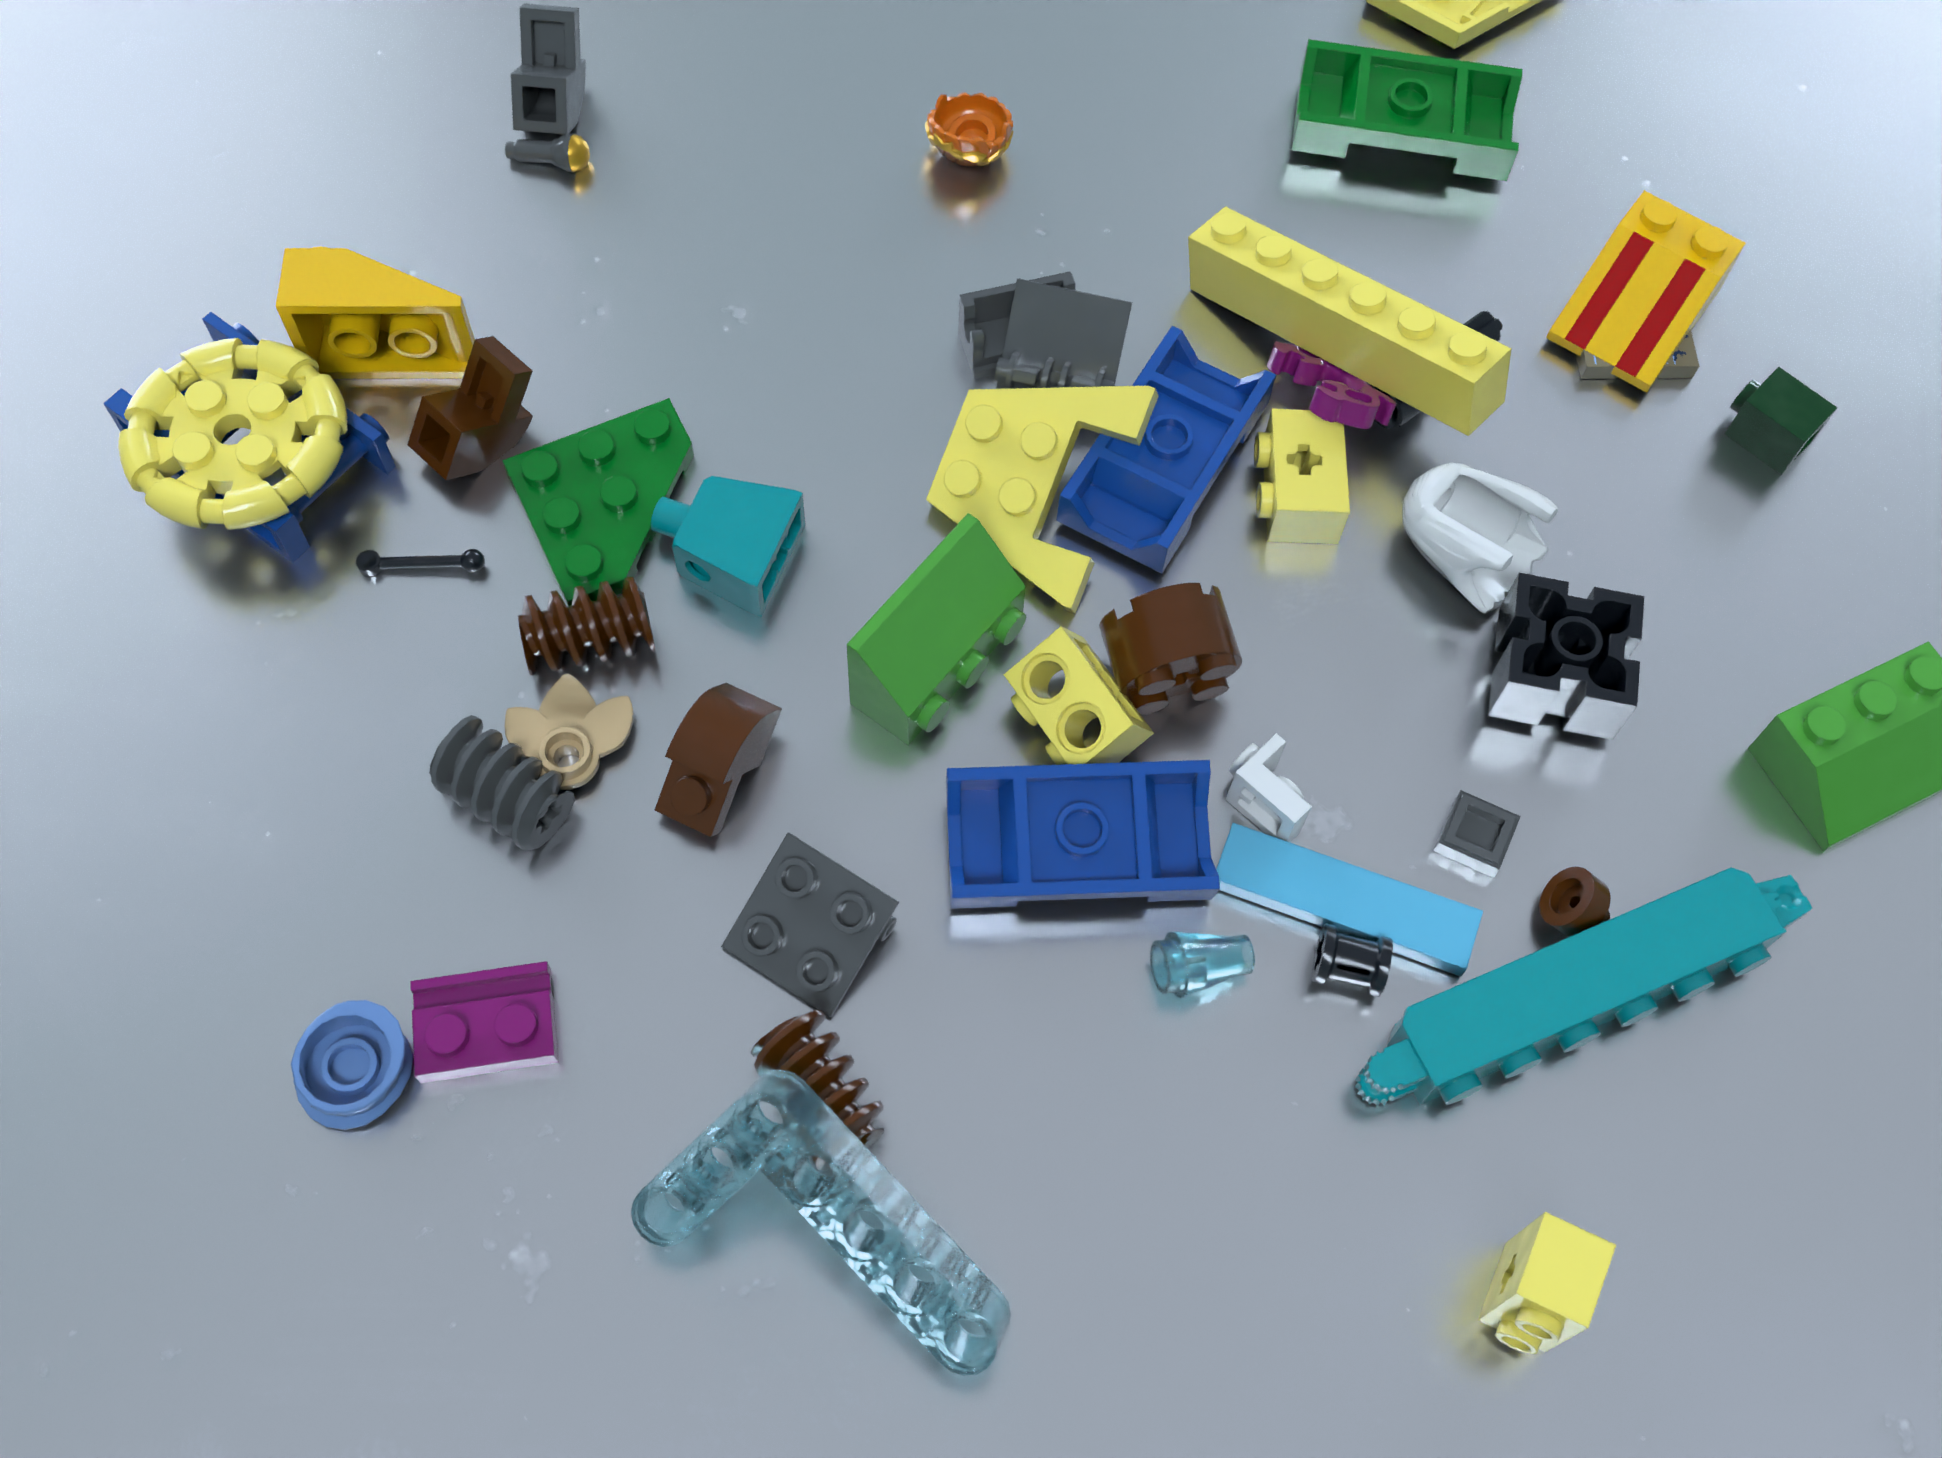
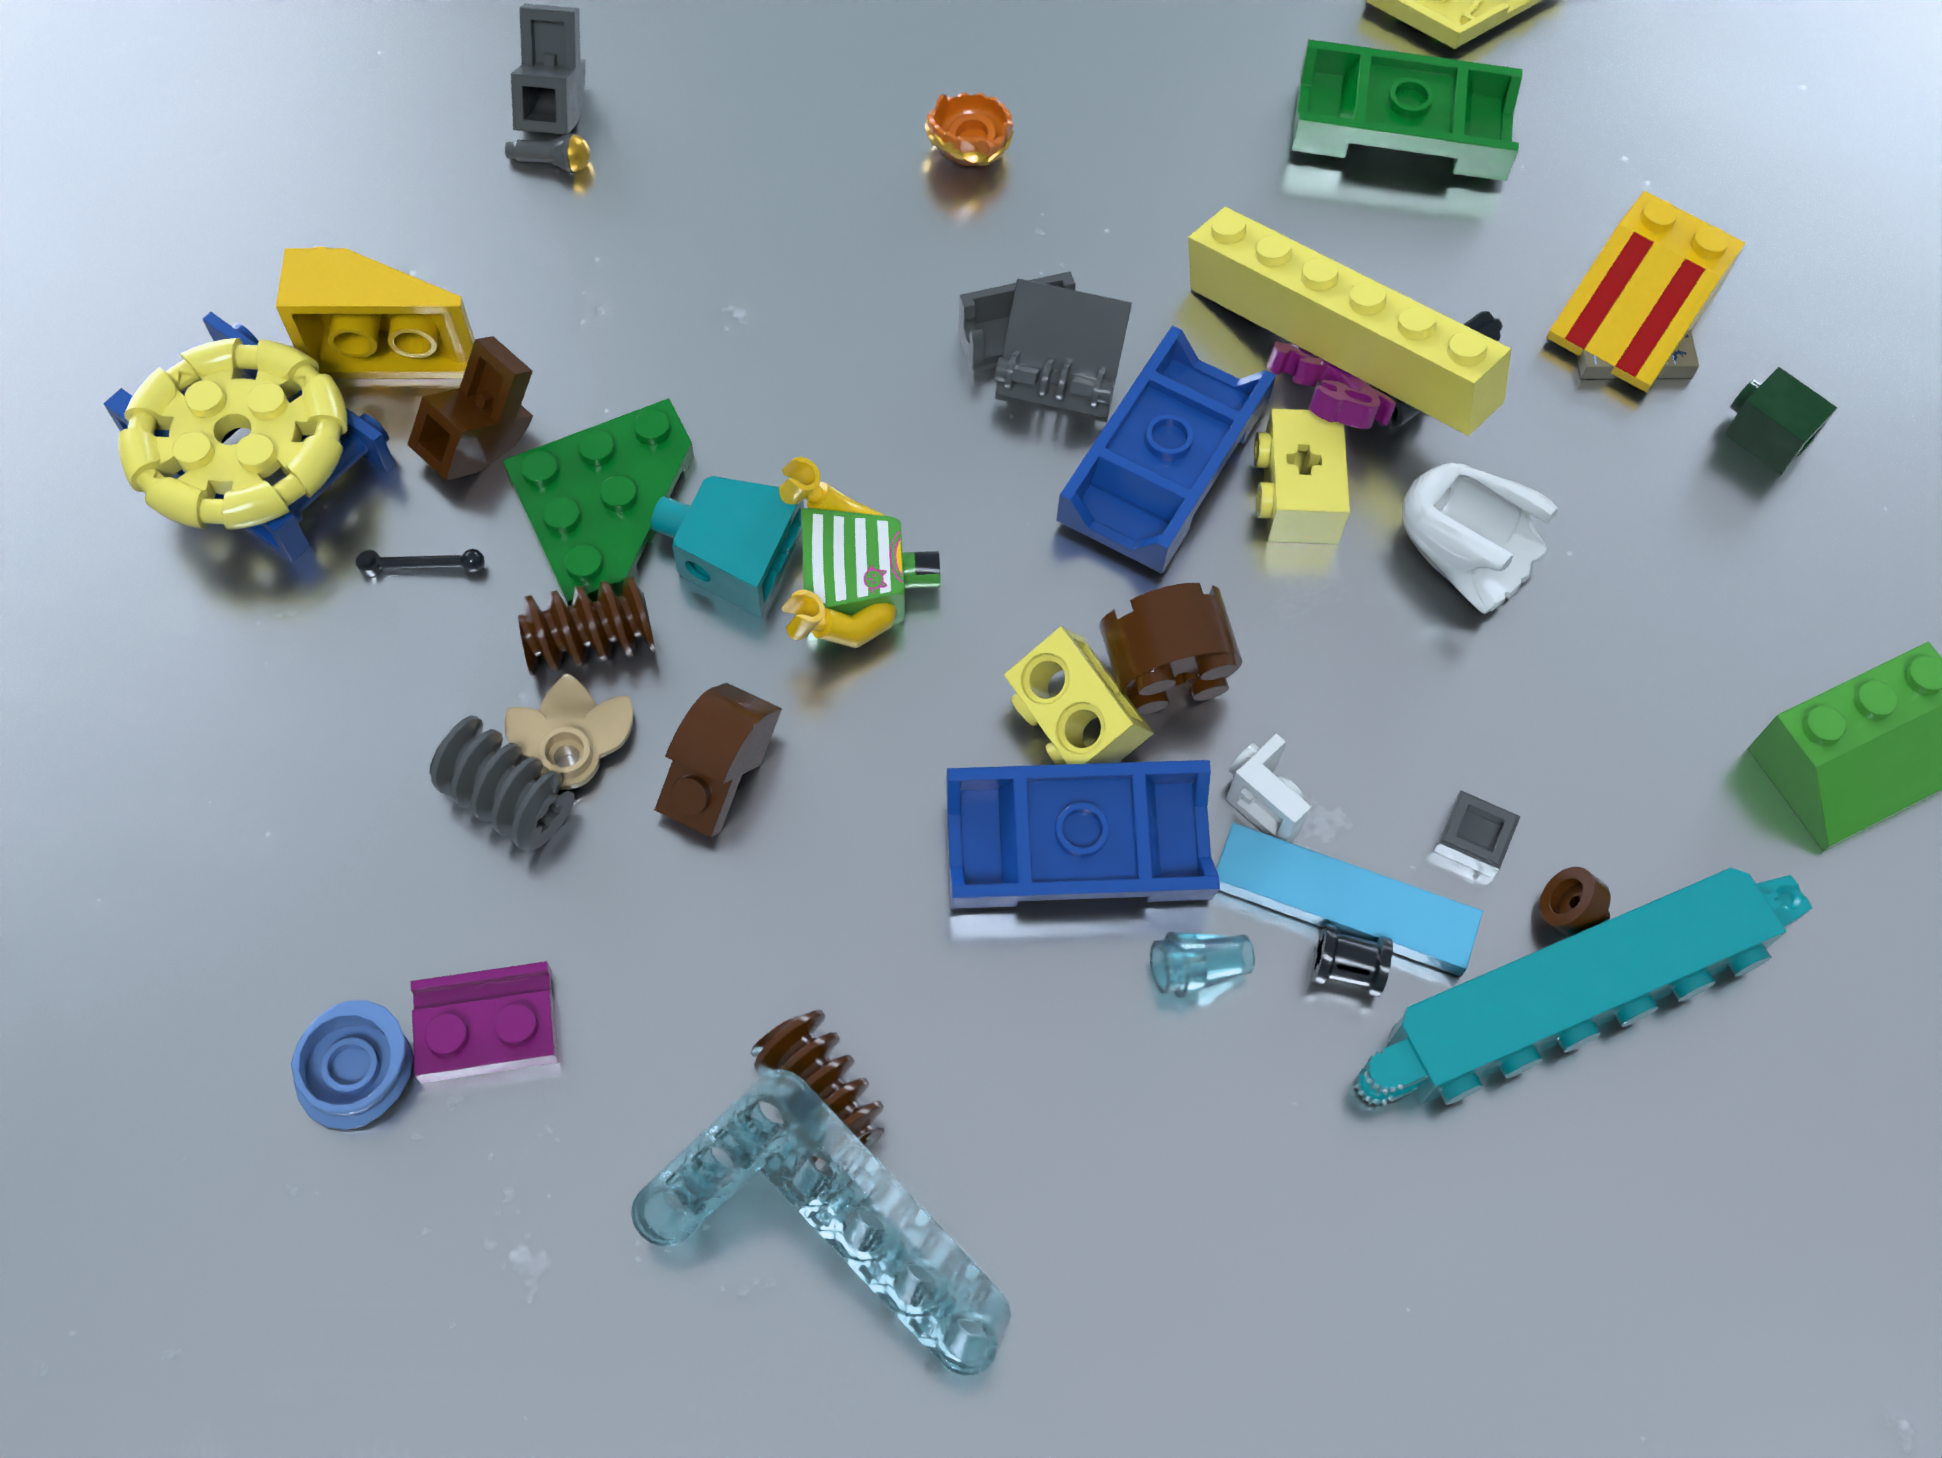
dark grey hinge [721,832,899,1017] -> none
bright green slope [846,513,1027,746] -> none
light yellow wing [926,386,1158,614] -> none
light yellow brick [1478,1212,1616,1354] -> none
black brick [1488,573,1645,740] -> none
none -> torso [779,457,940,648]

